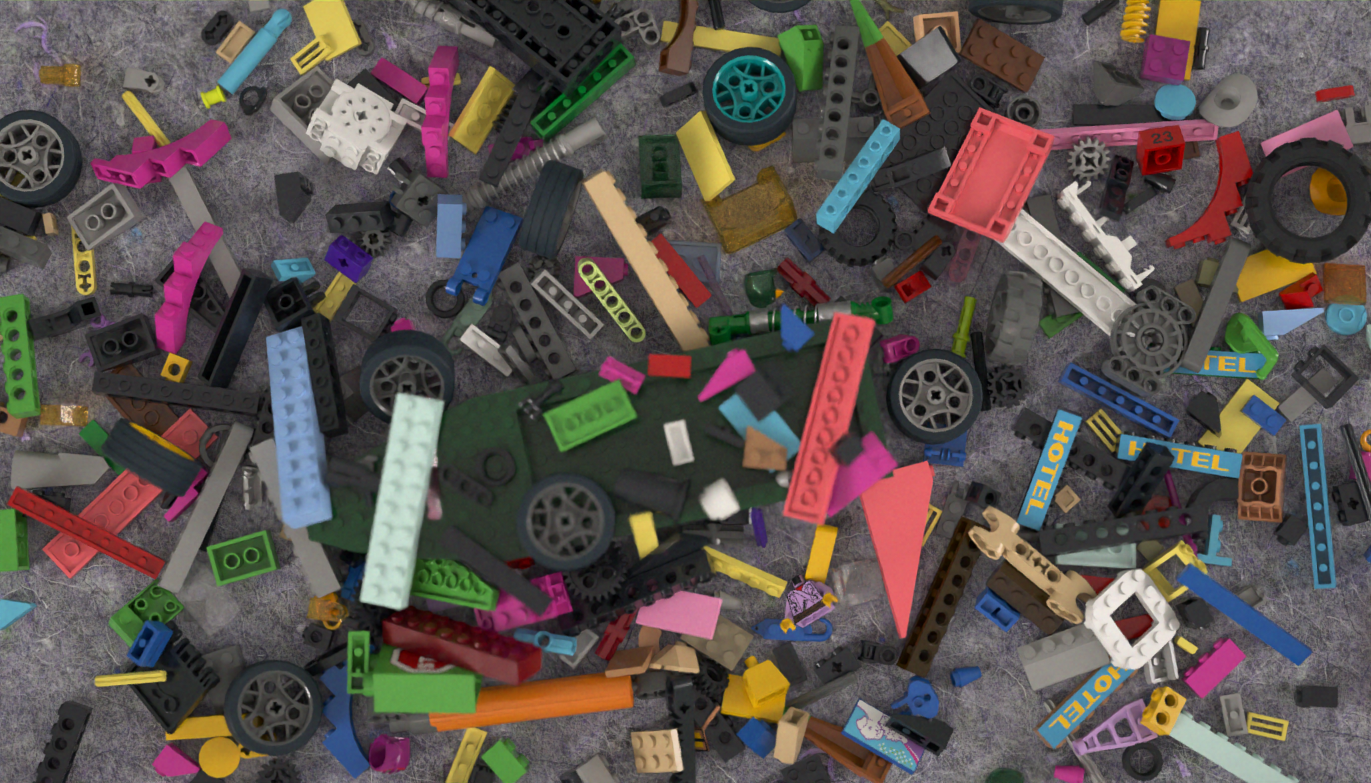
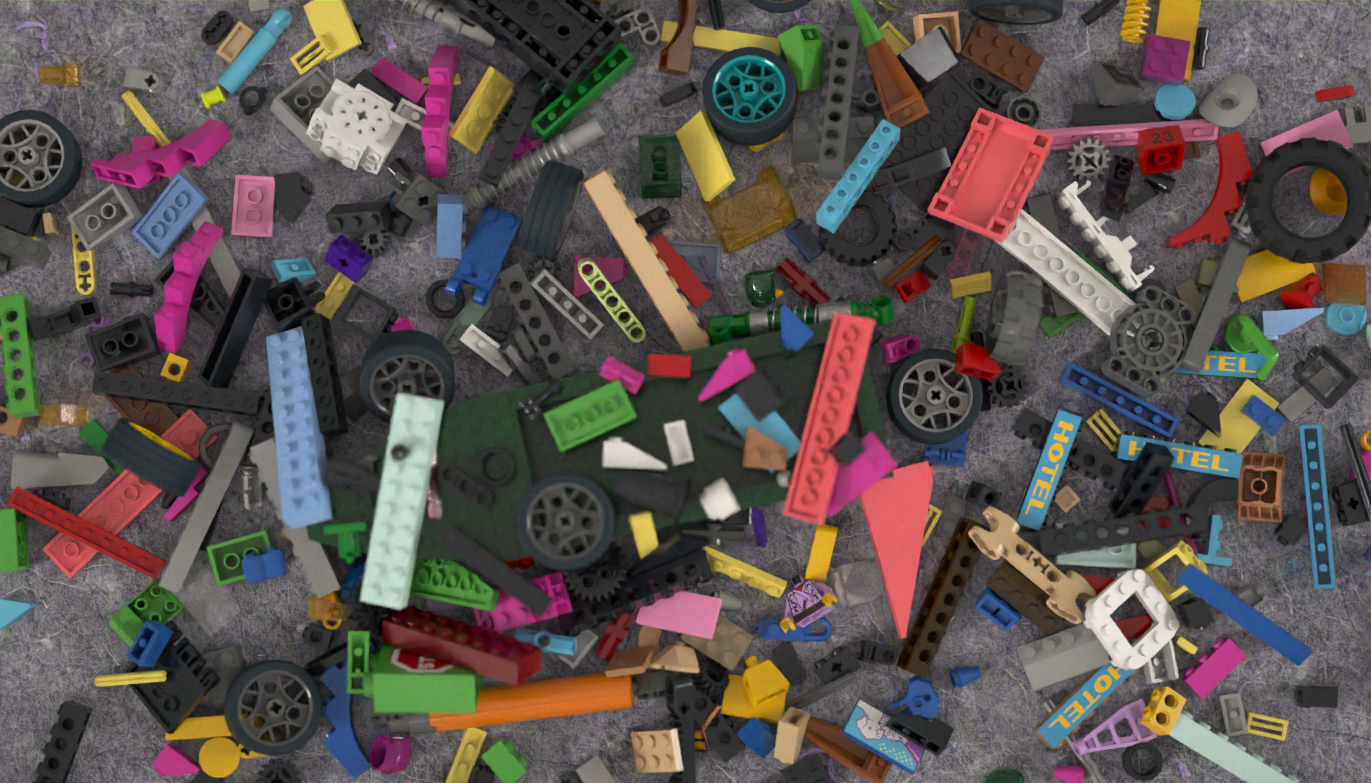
none -> medium blue tile [131,172,210,260]
none -> bright pink plate [231,175,276,238]
none -> blue brick [241,547,289,585]
none -> green piece [323,522,369,563]
none -> black hinge [390,444,409,461]
none -> white slope [603,438,667,470]
none -> light yellow tile [950,271,992,299]
none -> red slope [954,342,1001,380]

